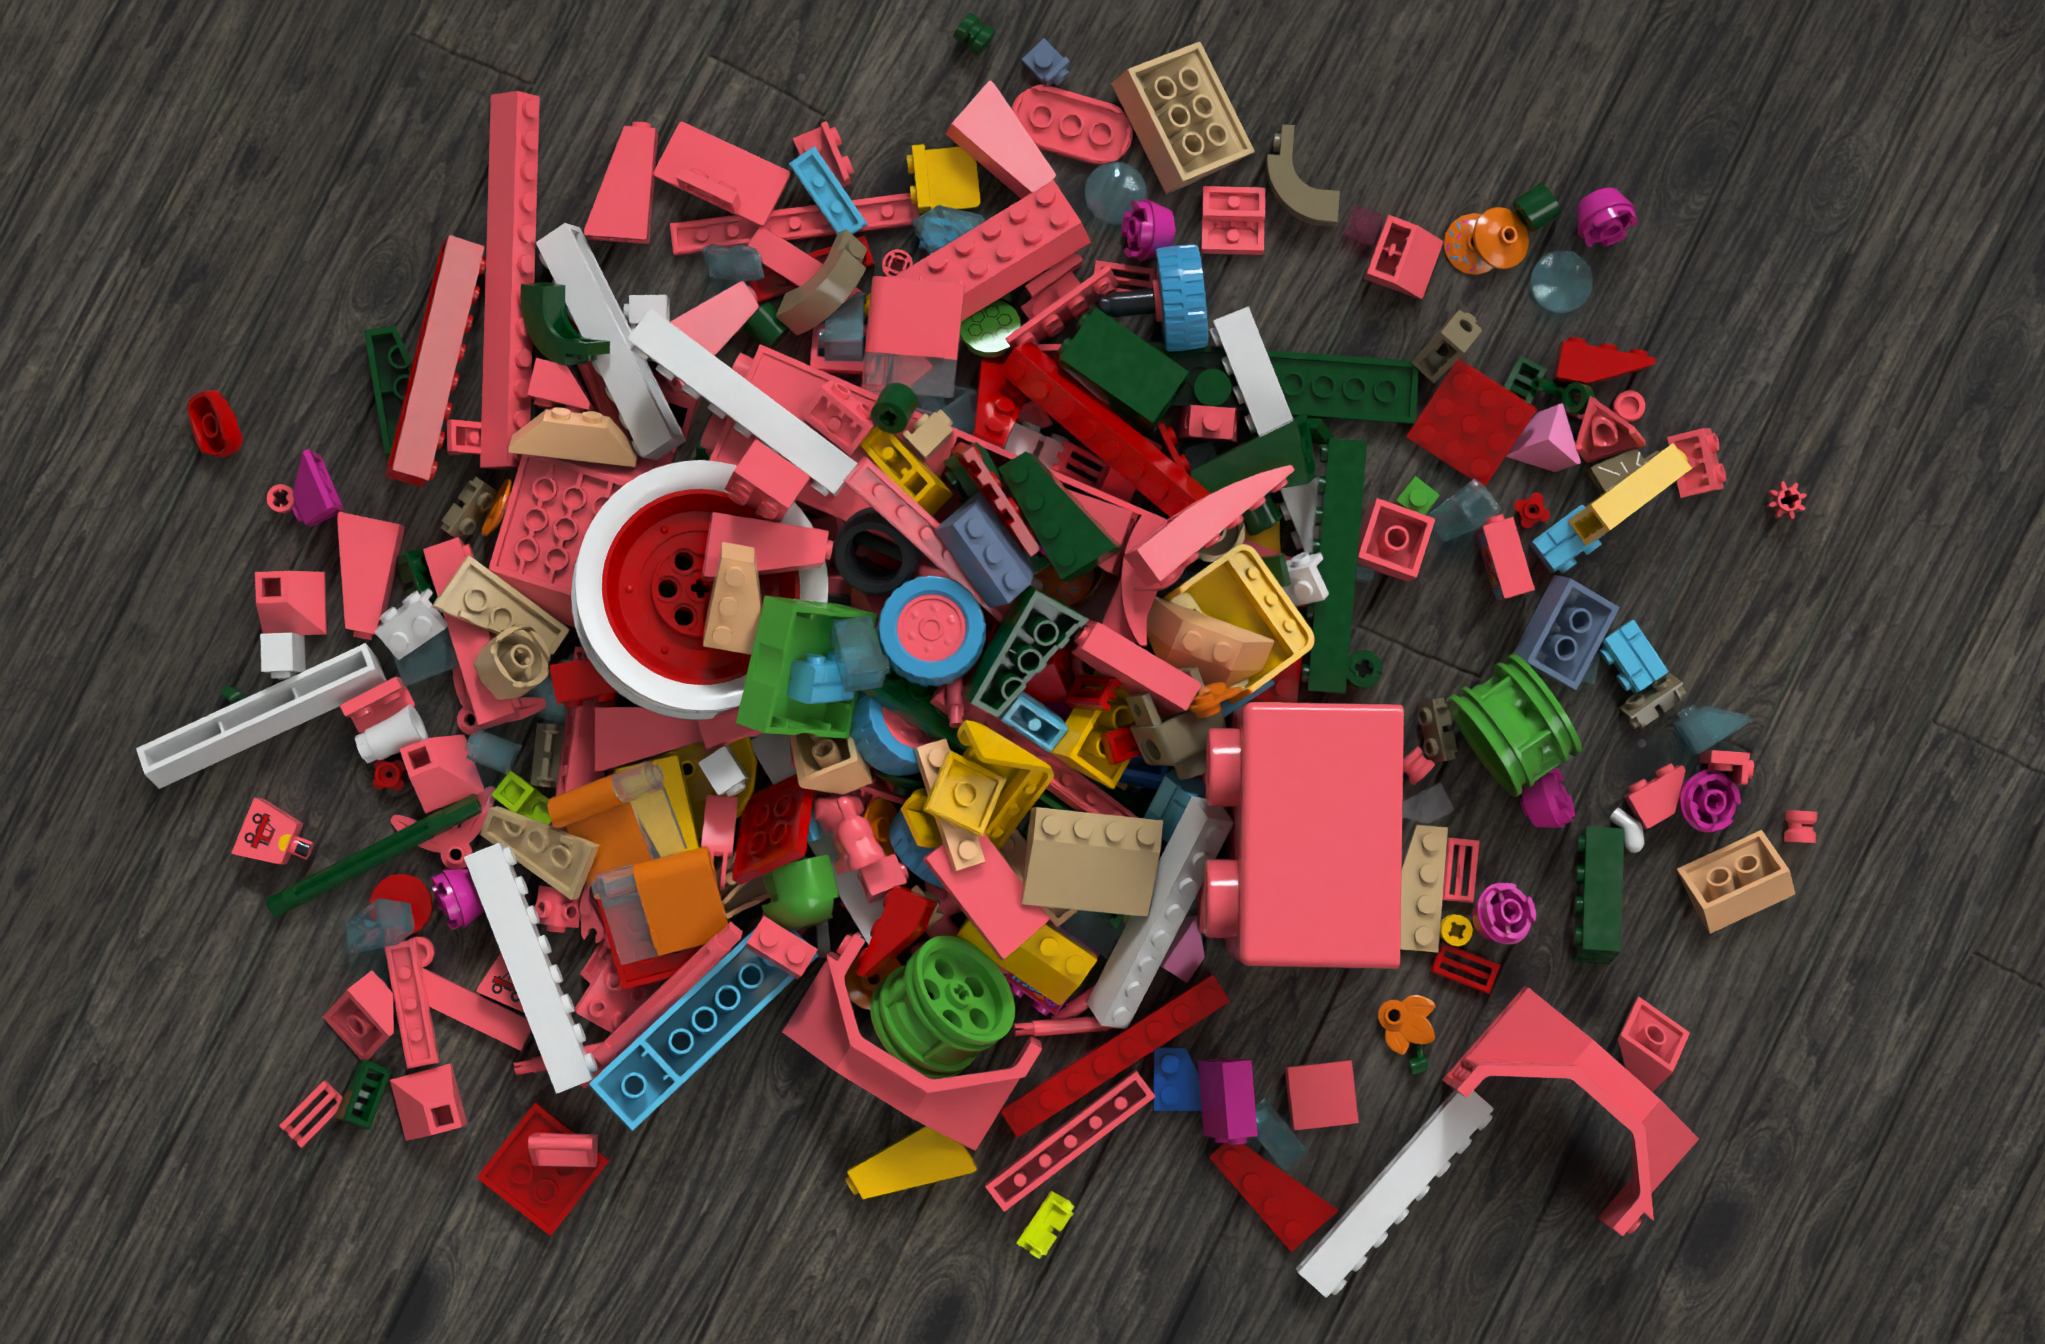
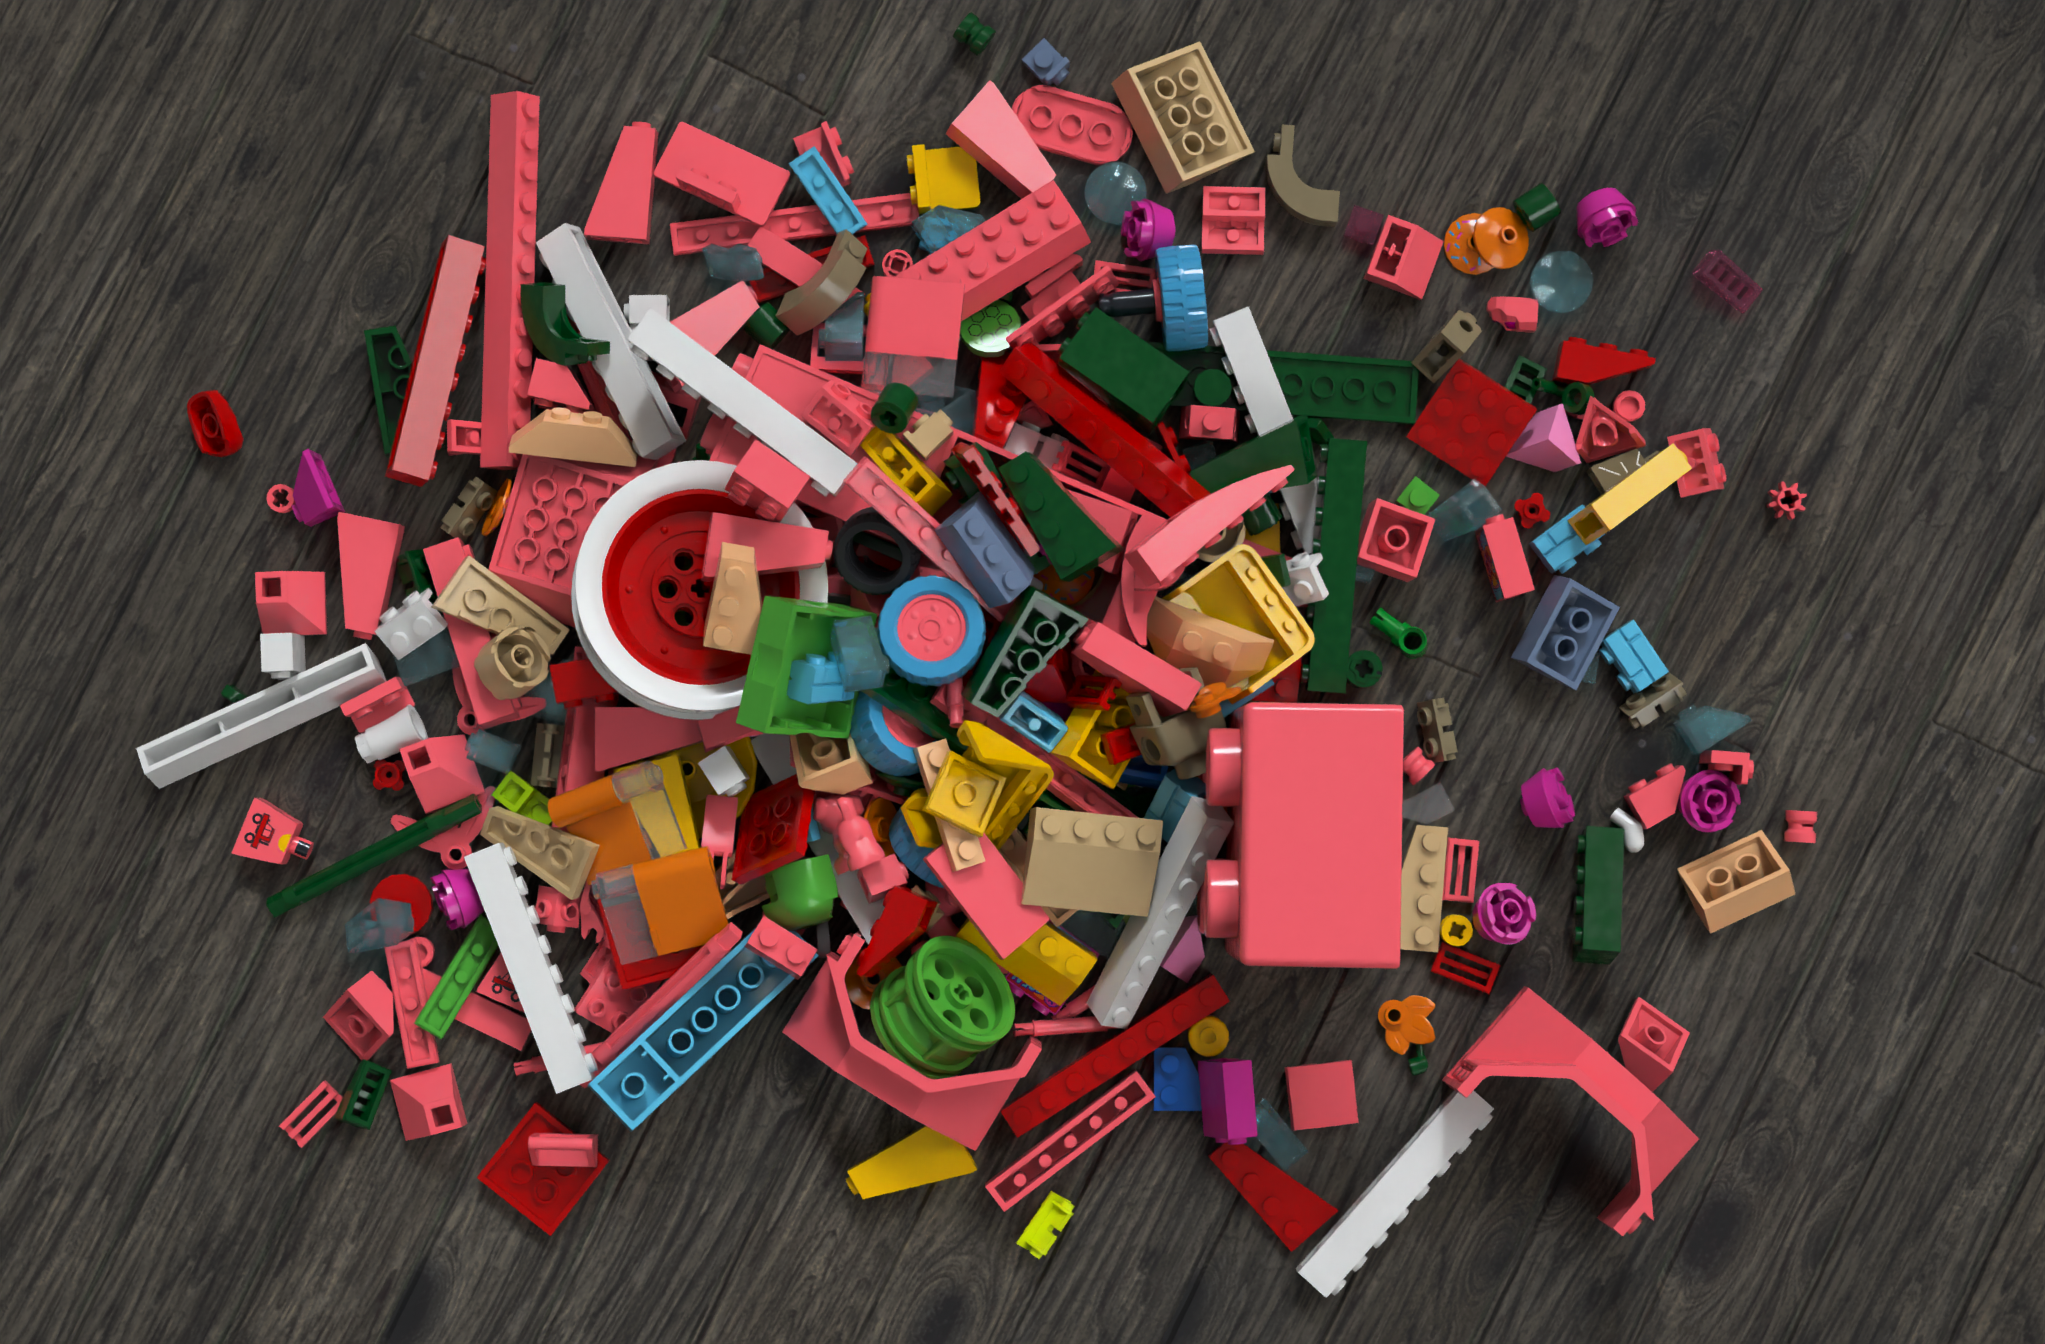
bright green wheel [1446,653,1582,797] -> none
none -> bright green tile [413,915,498,1040]
none -> yellow head [1188,1015,1229,1057]
none -> green pin [1369,608,1428,659]
none -> coral rock [1486,297,1538,333]
none -> clear pink slope [1692,249,1763,314]

